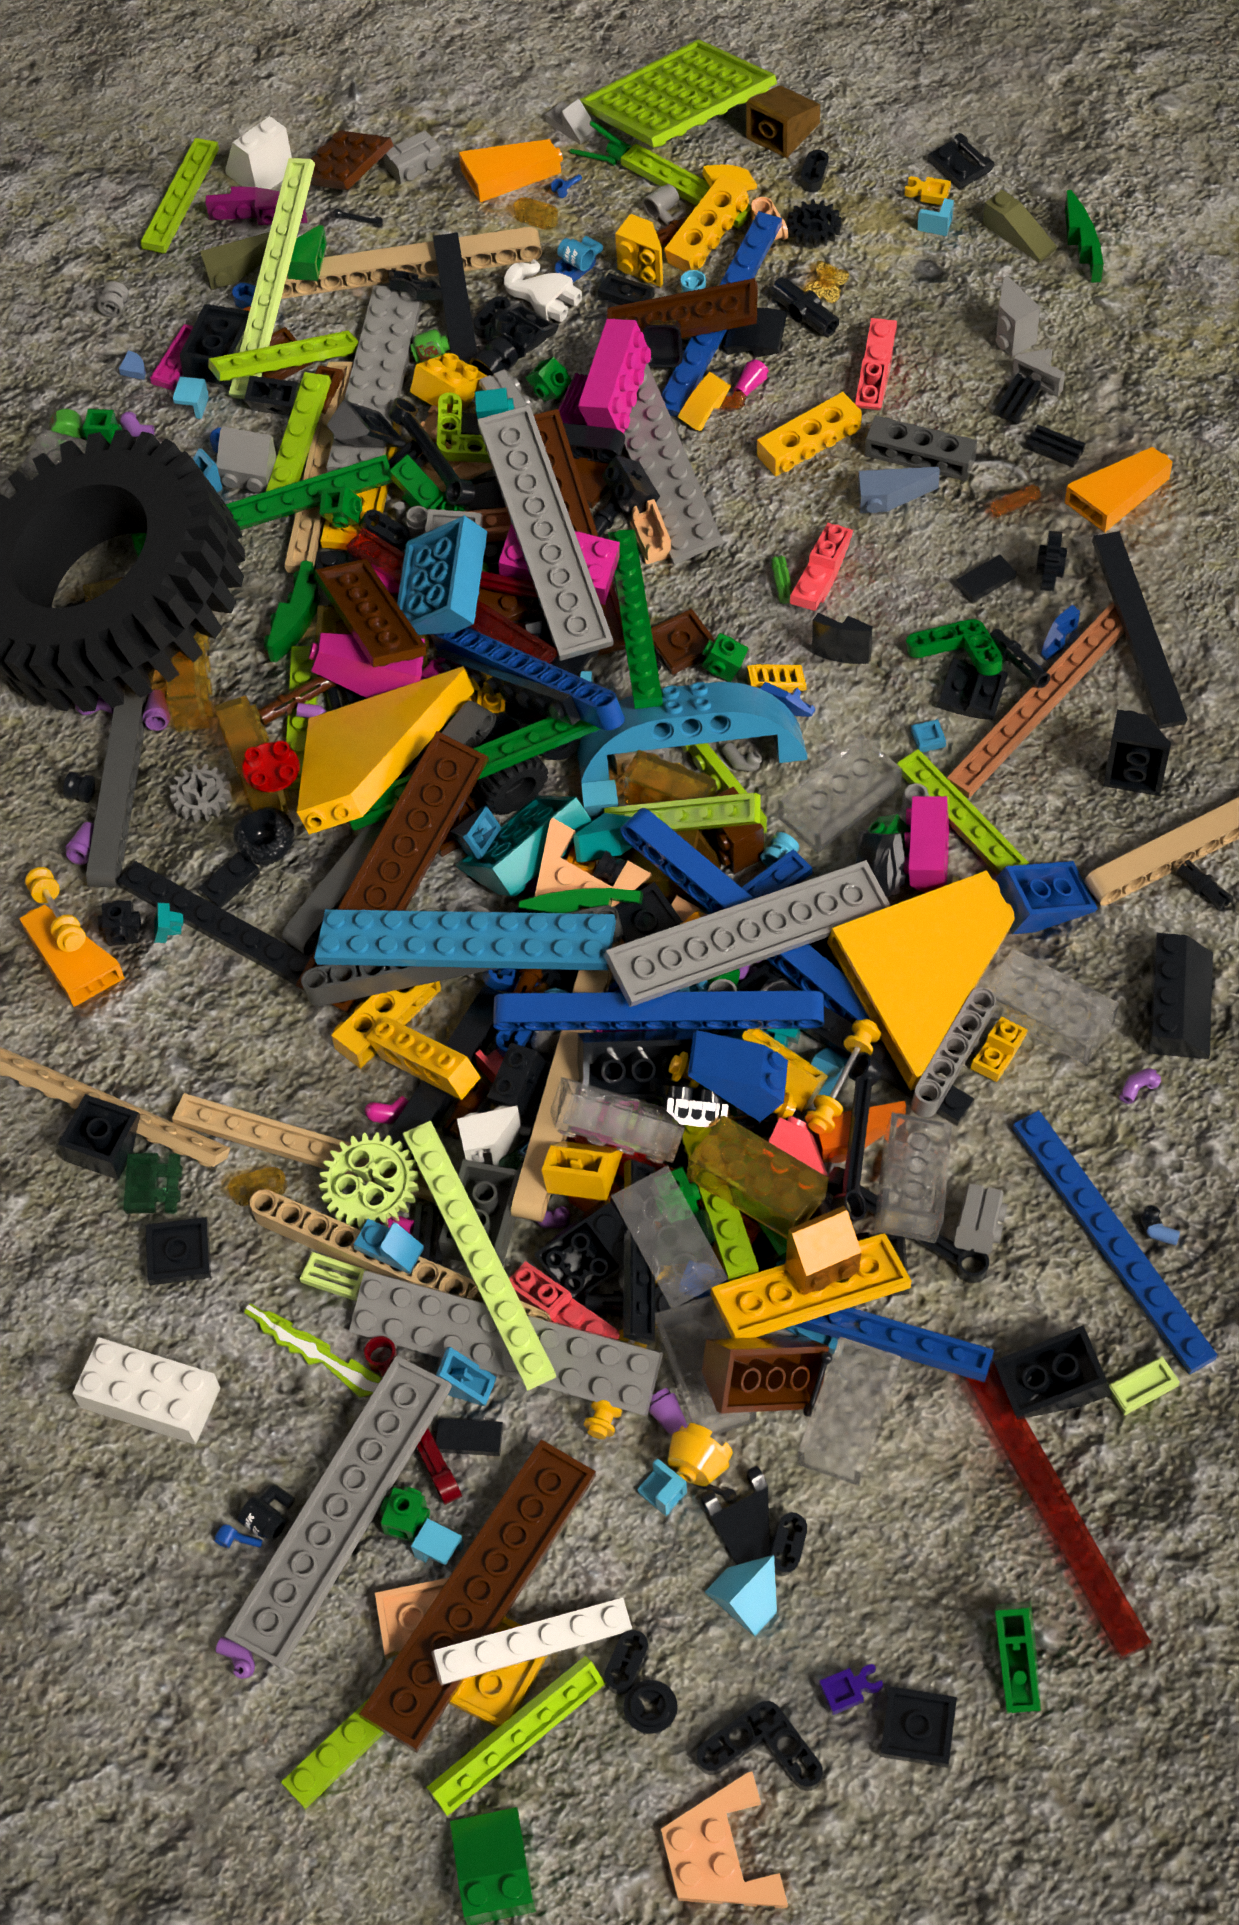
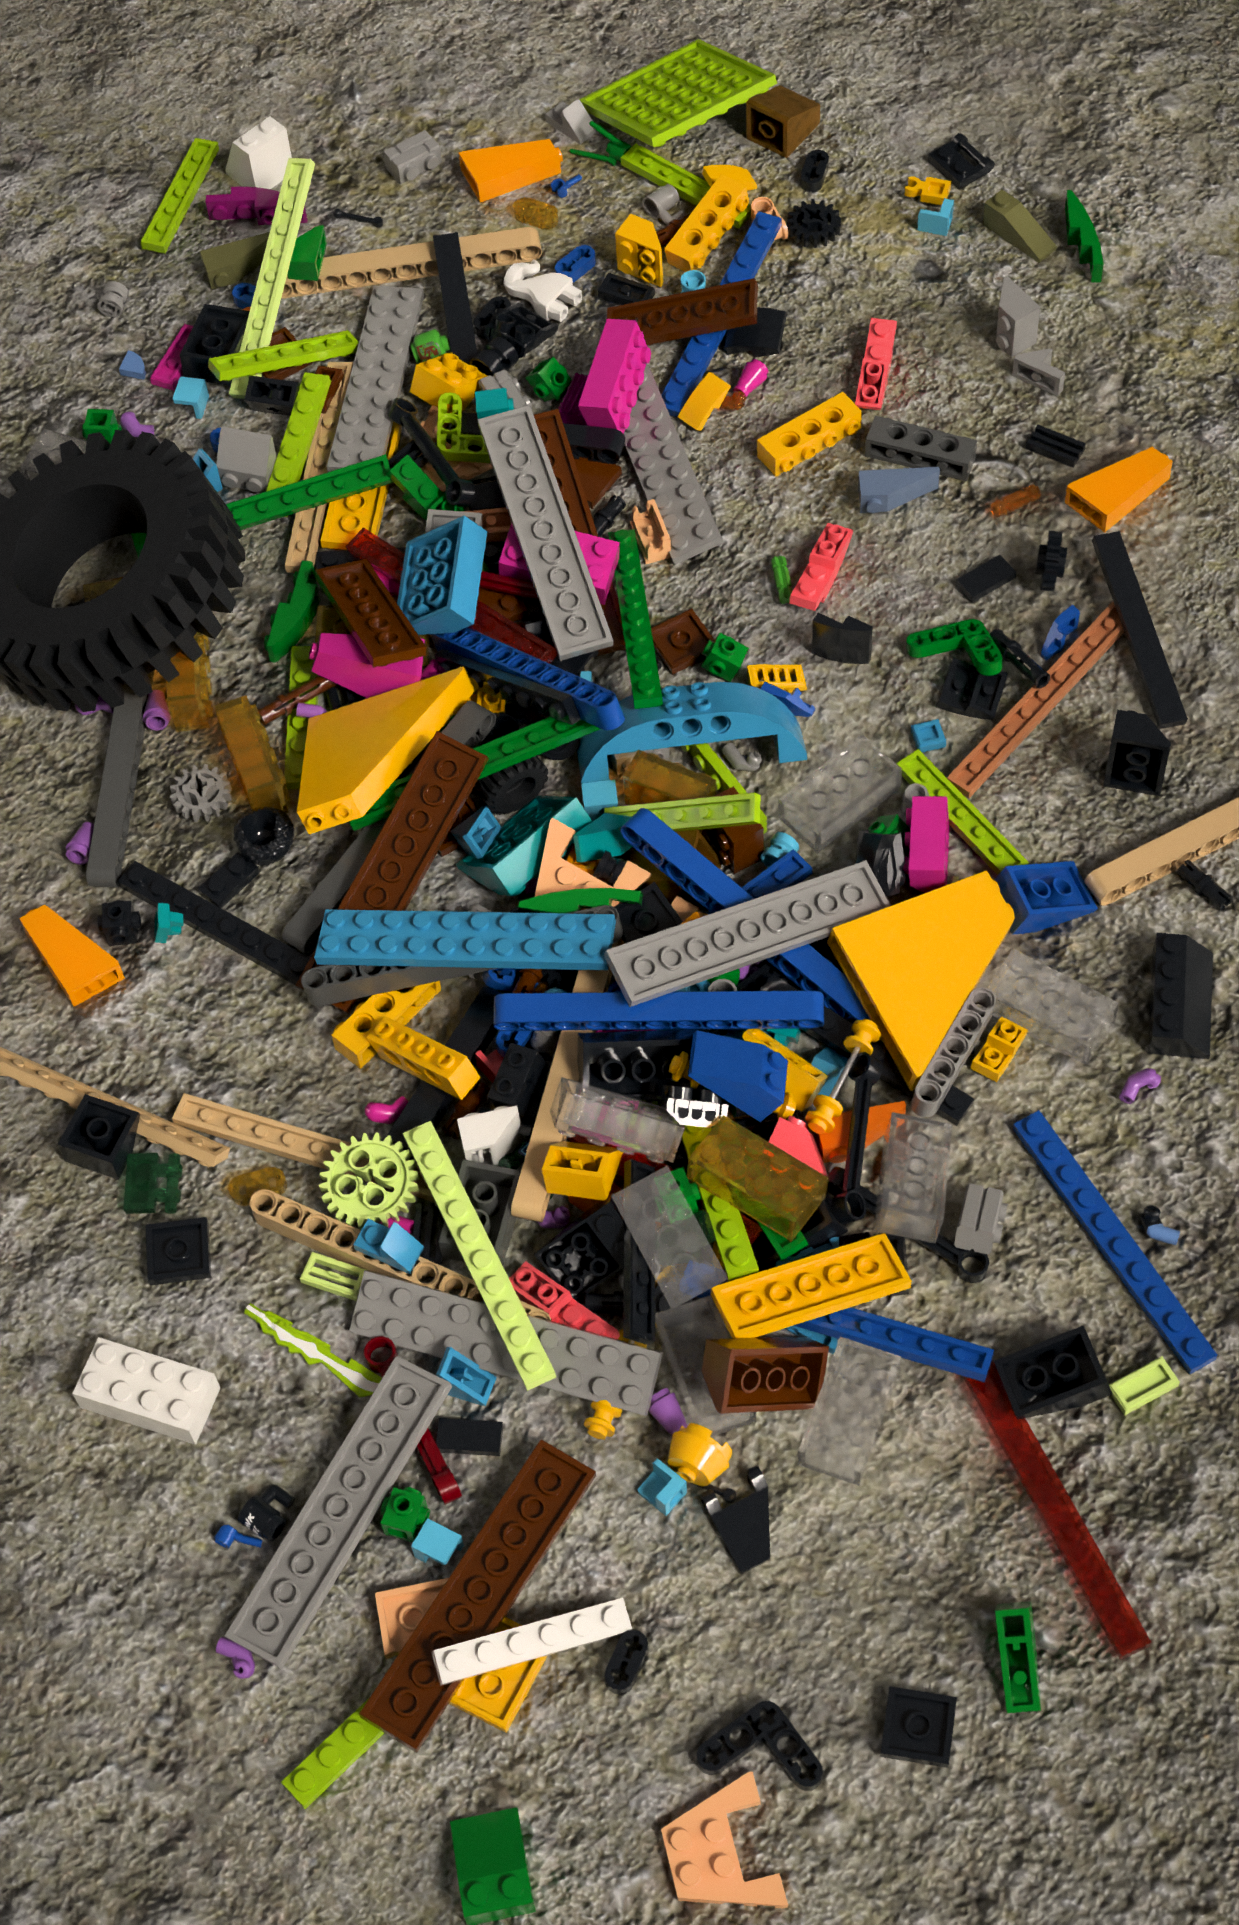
yellow axle [25,867,86,952] -> none
bright green head [49,409,83,446] -> none
black wheel [63,771,95,803] -> none
red dish [242,741,300,792] -> none
reddish brown plate [310,130,394,190] -> none
green brick [319,487,362,528] -> none
black slope [327,400,406,447] -> none
black beam [359,510,410,548] -> none
black tile [388,270,442,300] -> none
light grey piece [394,501,428,540] -> none
lime plate [426,1656,605,1816] -> none
dark azure piece [557,236,604,271] -> none
black brick [601,455,660,513] -> none
black gear [624,1680,678,1735] -> none
black piece [643,320,683,367] -> none
medium azure slope [705,1555,777,1637] -> none
black beam [768,1512,807,1576] -> none
black piece [770,276,839,337] -> none
slope [785,1206,862,1295] -> none
clear yellow animal [803,261,849,303] -> none
black hinge [803,1352,833,1417] -> none
dark purple plate [819,1664,883,1715] -> none
black tile [994,373,1041,424] -> none

